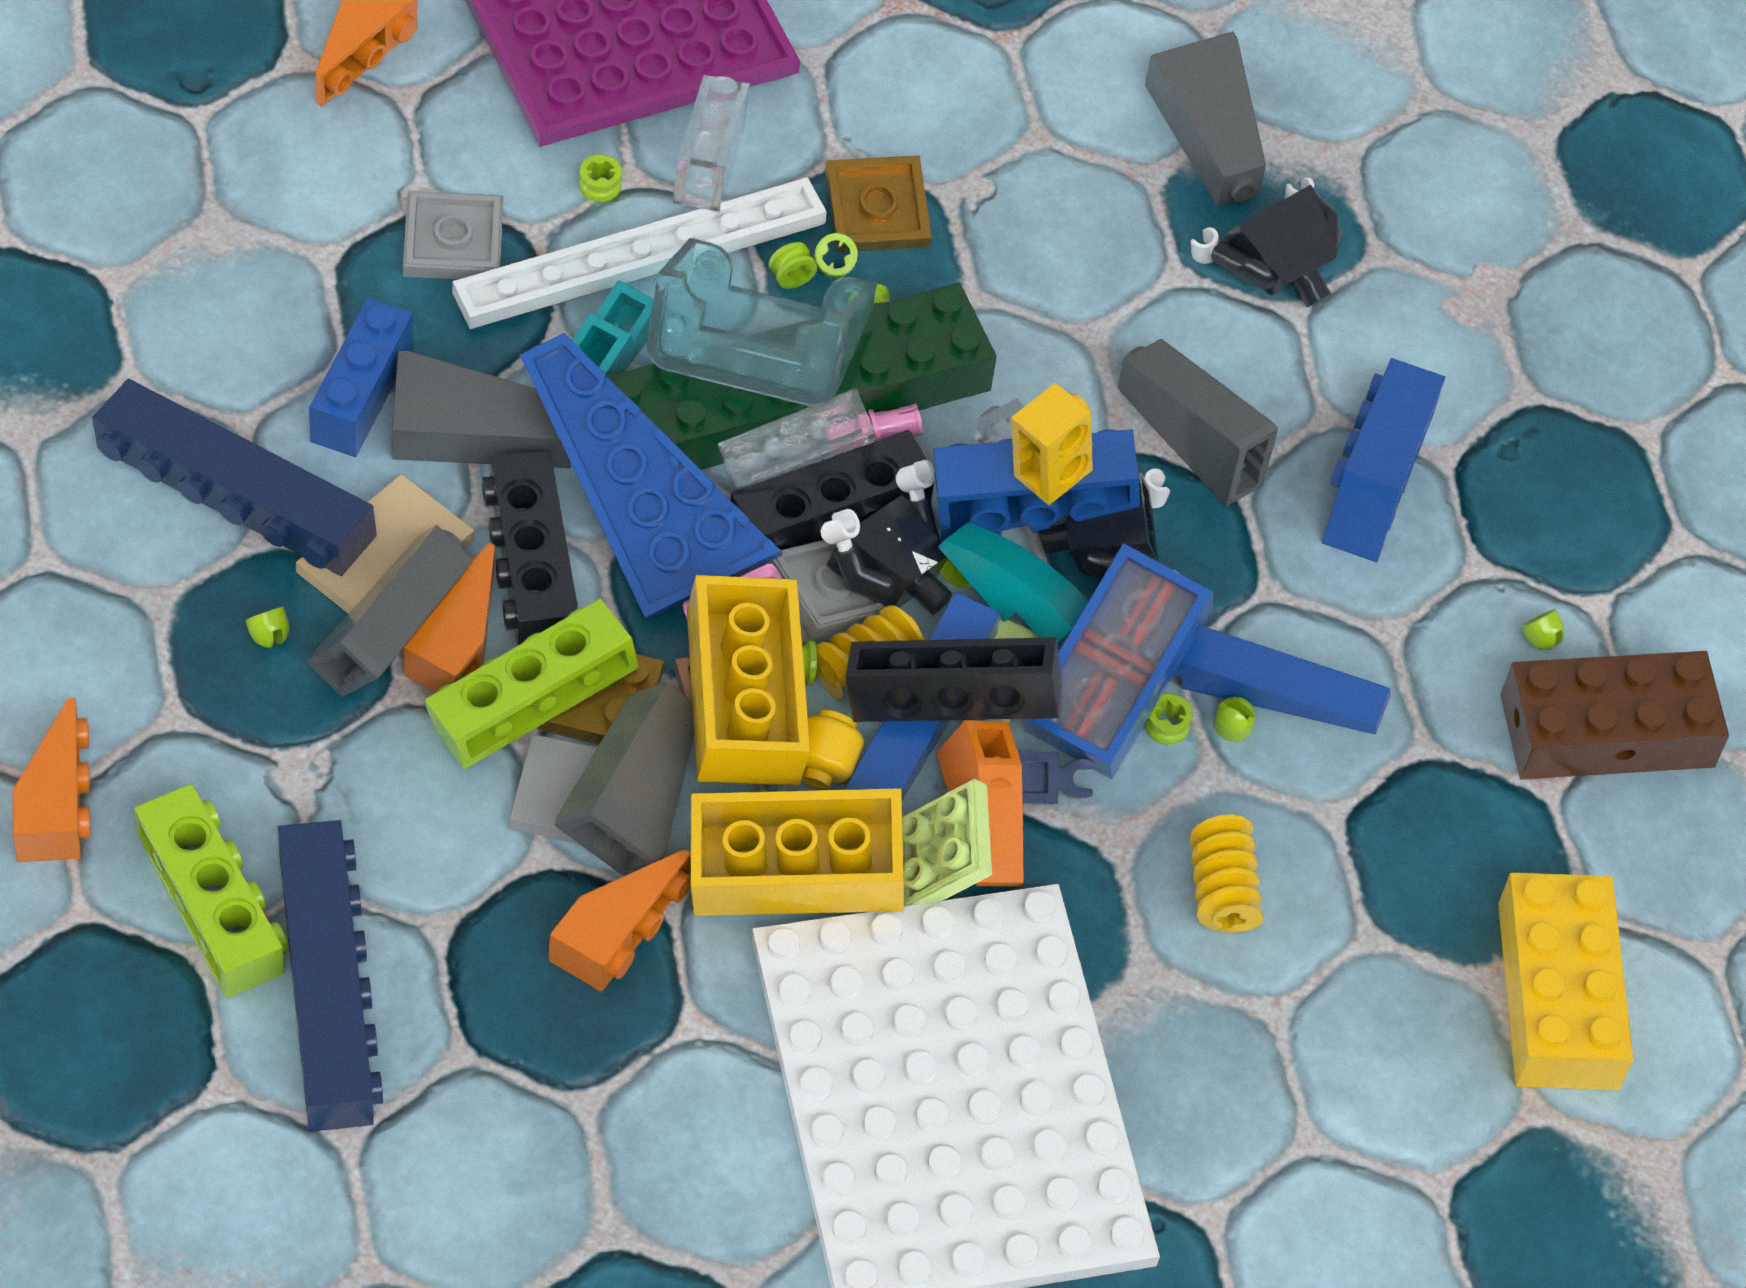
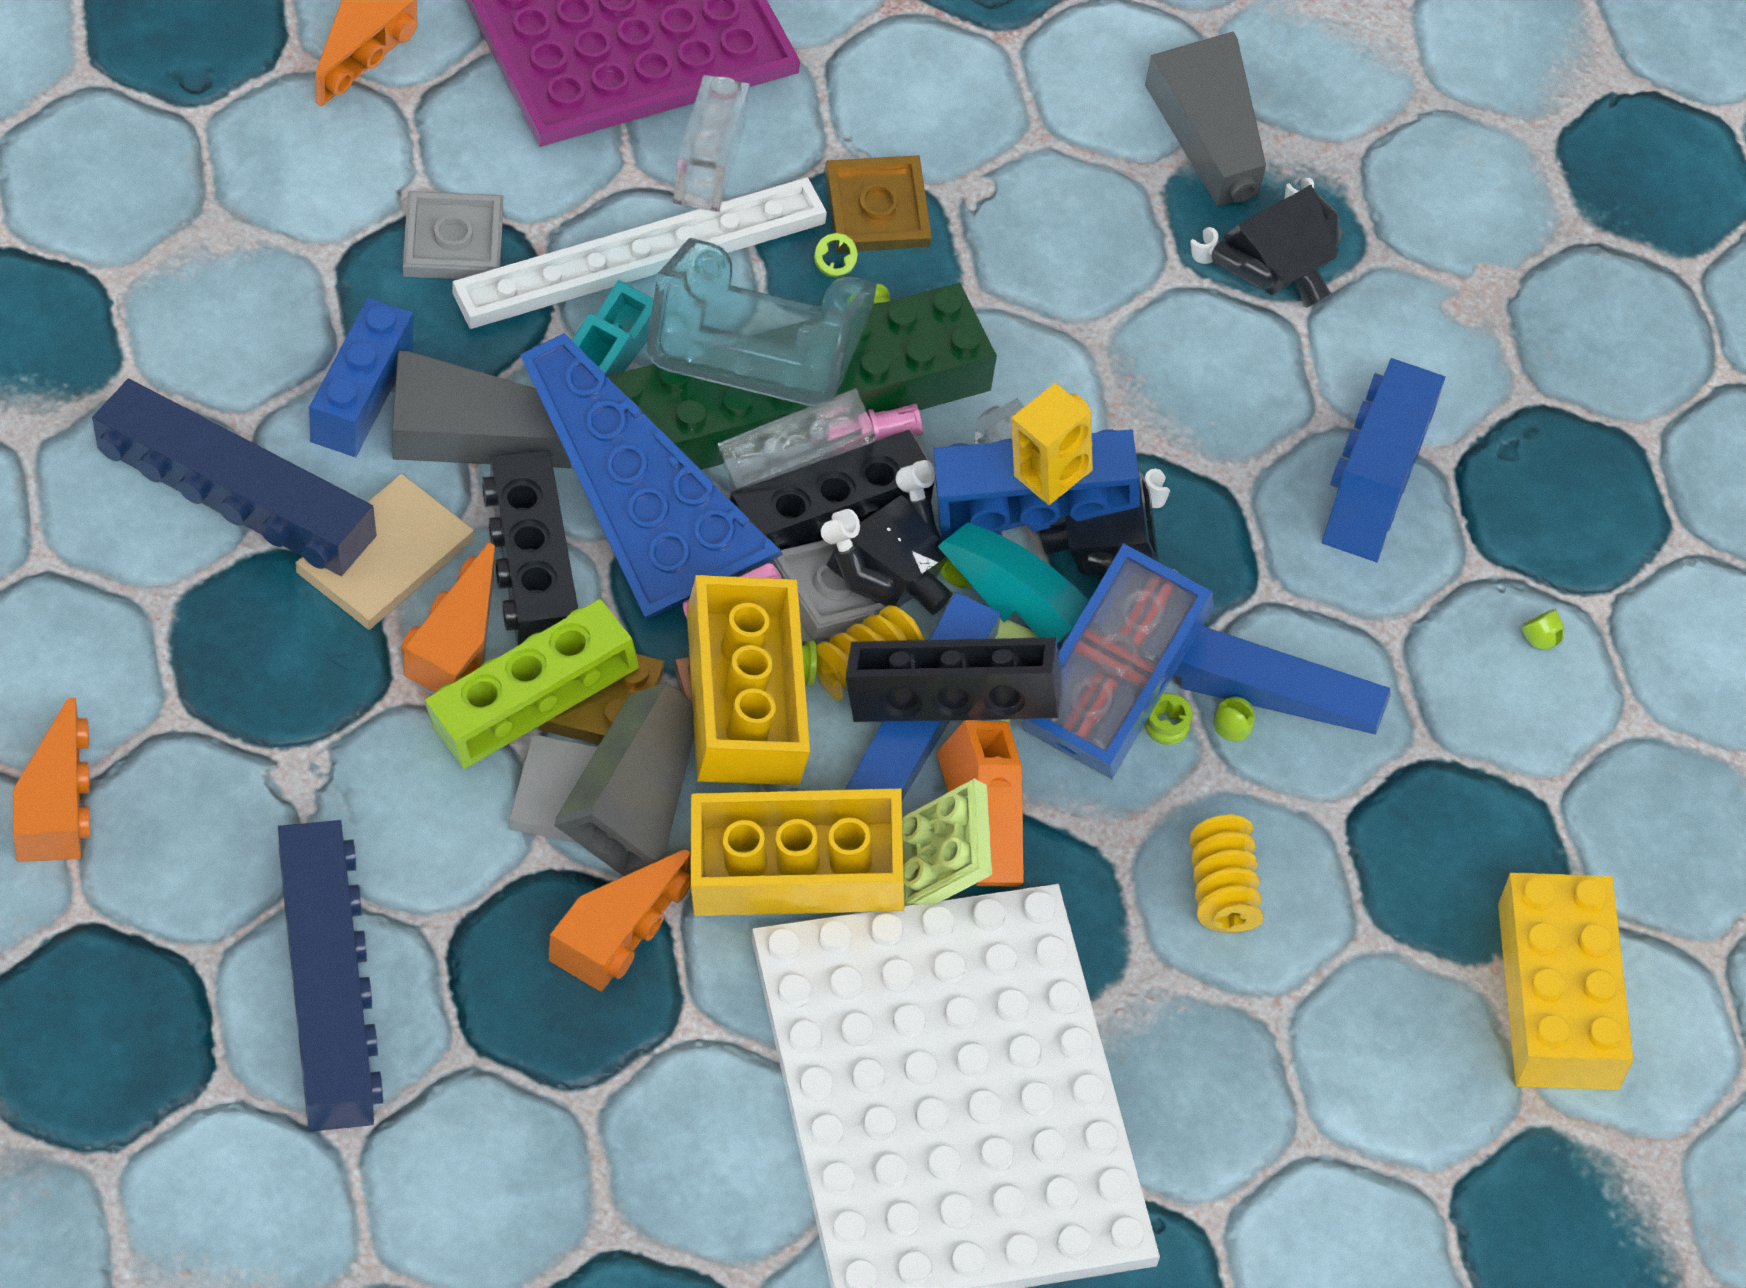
lime brick [134,784,289,999] -> none
lime hinge [245,607,290,648] -> none
dark grey slope [306,525,473,697] -> none
lime bush [579,154,622,202] -> none
lime bush [769,242,817,289] -> none
yellow head [801,710,864,790] -> none
dark blue plate [1018,751,1093,805] -> none
dark grey slope [1117,338,1278,507] -> none
reddish brown brick [1500,651,1729,780] -> none

